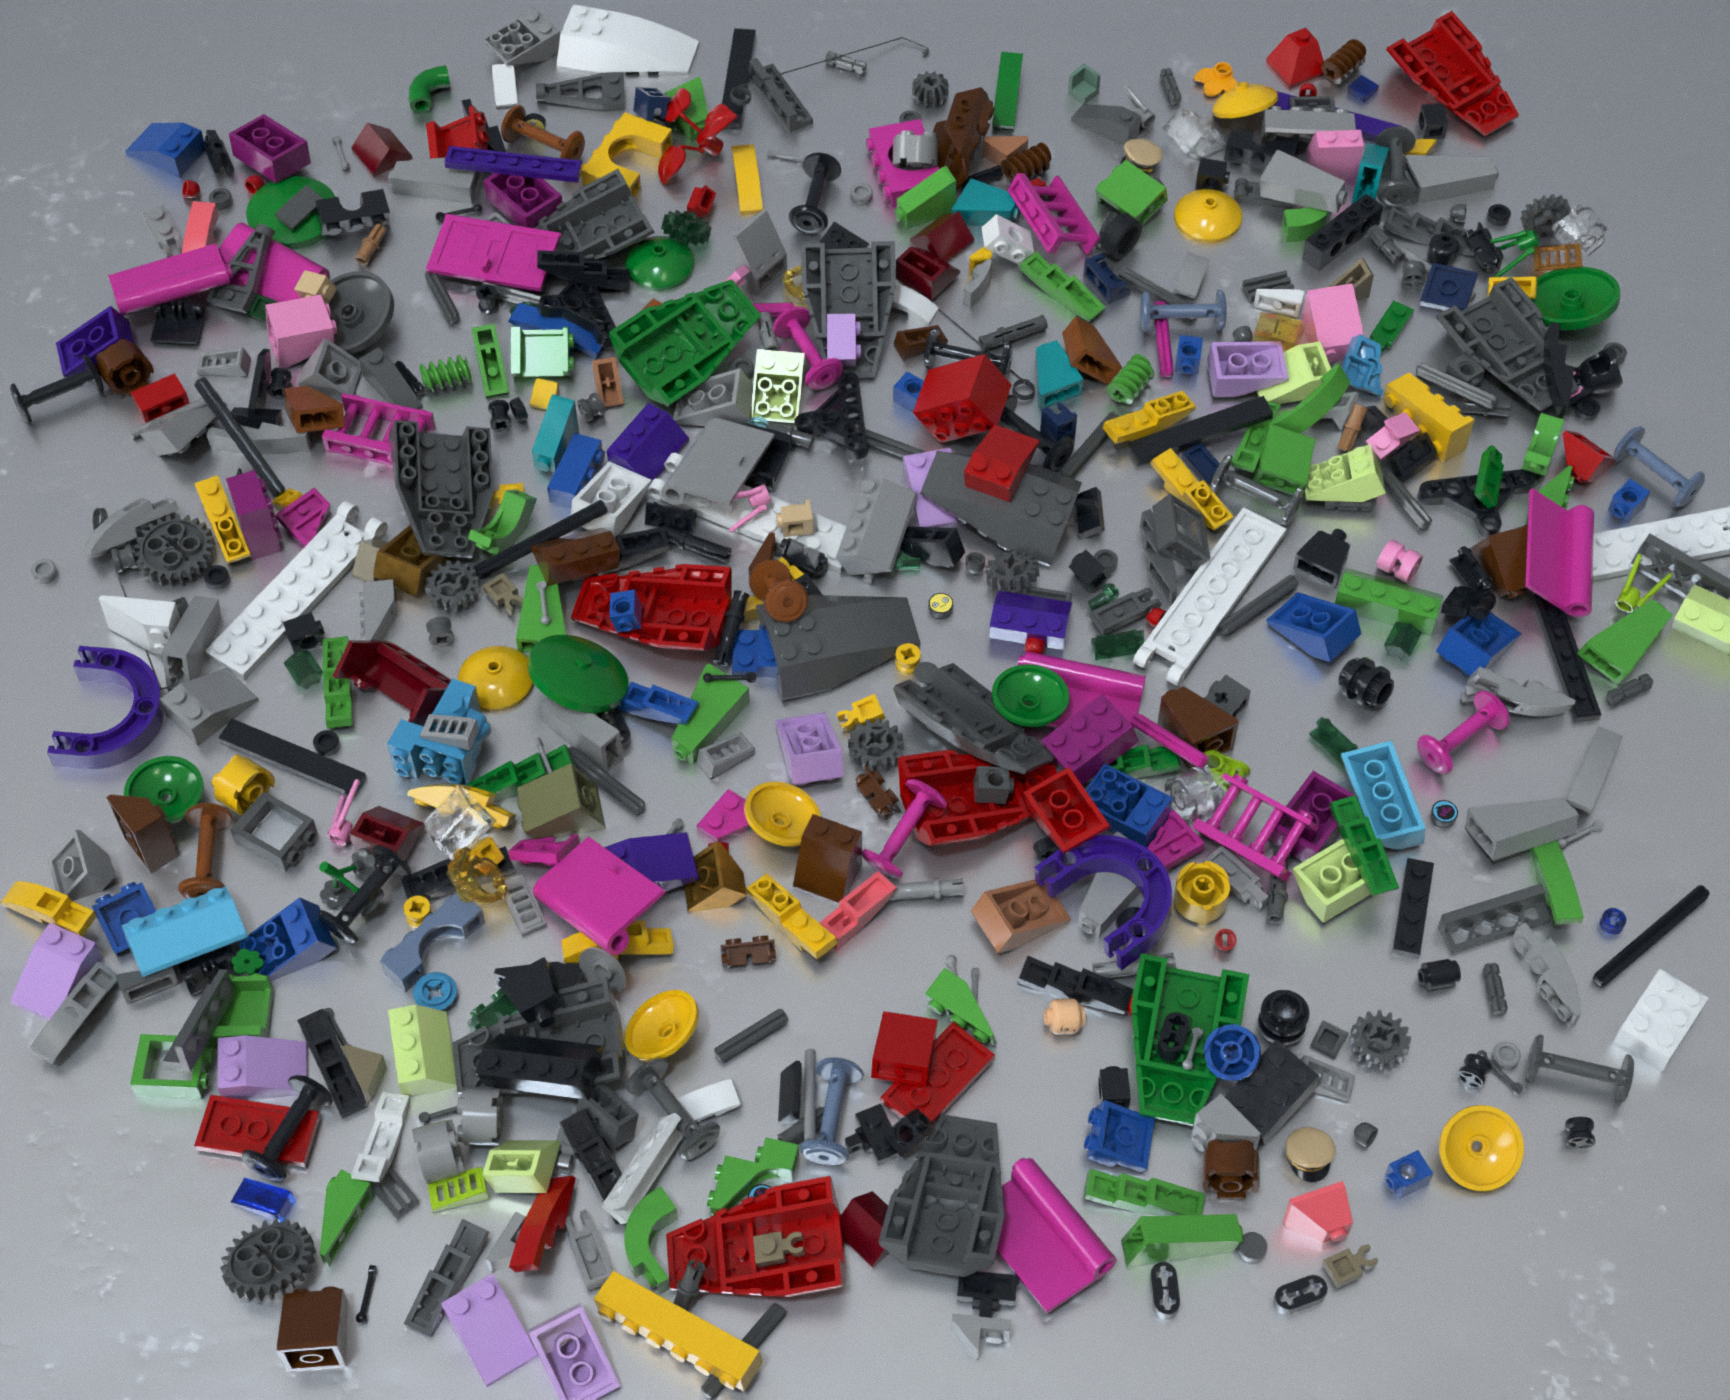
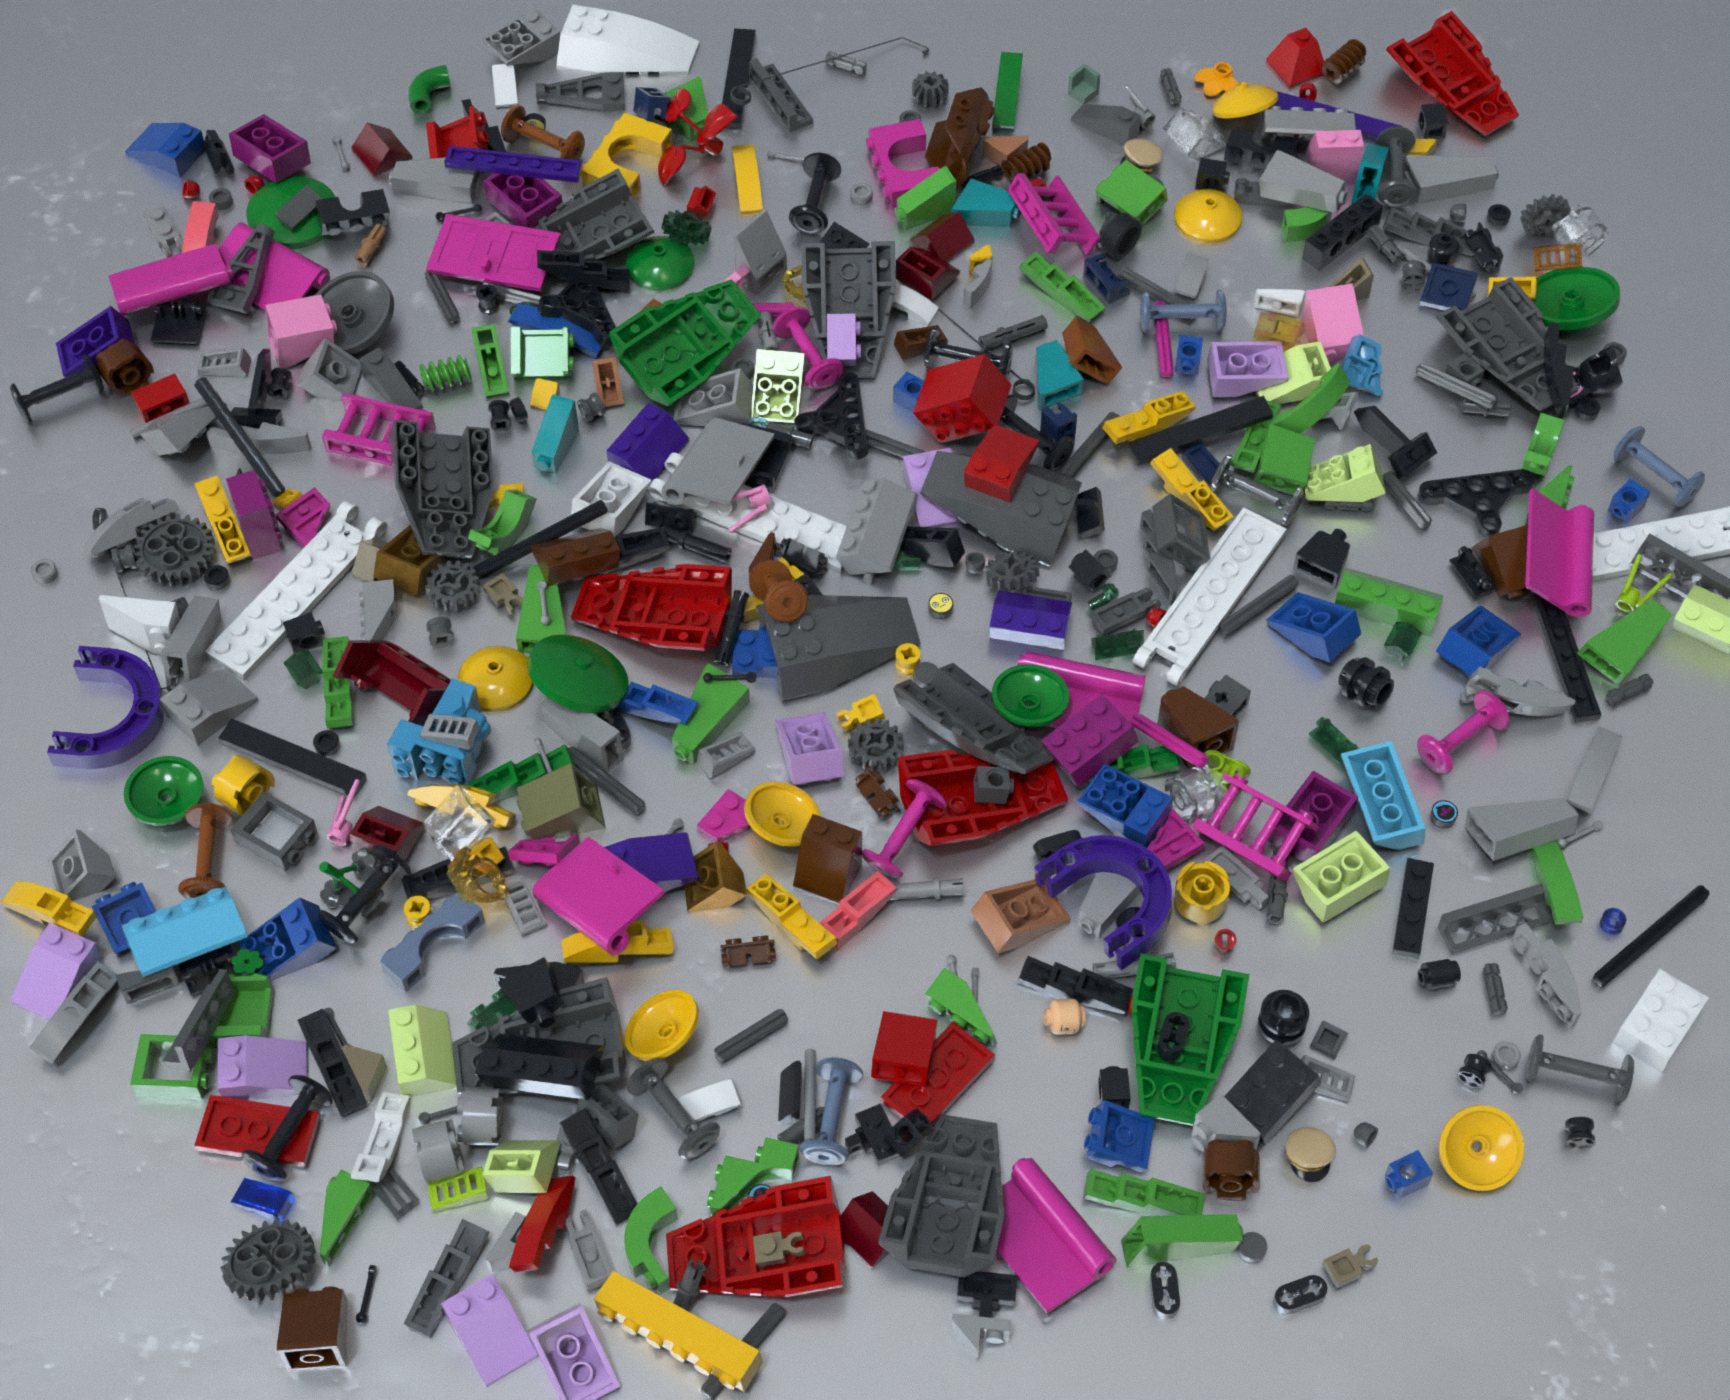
reddish brown slope [106,795,179,874] -> none
dark green tile [247,294,278,323] -> none
dark orange slope [284,386,345,433] -> none
tan brick [294,270,337,304] -> none
dark azure gear [413,972,457,1011] -> none
blue brick [547,433,605,508] -> none
light grey dish [579,947,626,994] -> none
white fence [601,1113,684,1225] -> none
blue brick [610,589,642,632] -> none
tan brick [776,499,813,537] -> none
light grey brick [893,131,938,169] -> none
white brick [981,214,1034,265] -> none
red slope [1023,767,1110,854] -> none
red hinge [1025,638,1046,654] -> none
bright green piece [1106,354,1155,405] -> none
light grey hinge [1182,1027,1203,1070] -> none
blue cylinder [1204,1024,1261,1081] -> none
dark grey hinge [1232,326,1253,342] -> none
dark grey tile [1242,270,1294,303] -> none
coral slope [1282,1181,1353,1243] -> none
dark grey tile [1288,96,1336,112] -> none
green slope [1329,795,1399,896] -> none
medium nougat axle [1337,403,1369,452] -> none
clear blue tile [1347,75,1379,103] -> none
dark grey gear [1349,1010,1411,1070] -> none
bright pink slope [1366,412,1420,461] -> none
green hinge [1369,300,1414,353] -> none
bright pink wheel [1376,539,1423,584] -> none
yellow wedge [1383,372,1474,462] -> none
black plate [1441,586,1496,620] -> none
green hinge [1474,445,1504,509] -> none
green plant [1490,229,1540,277] -> none
red slope [1562,430,1616,483] -> none

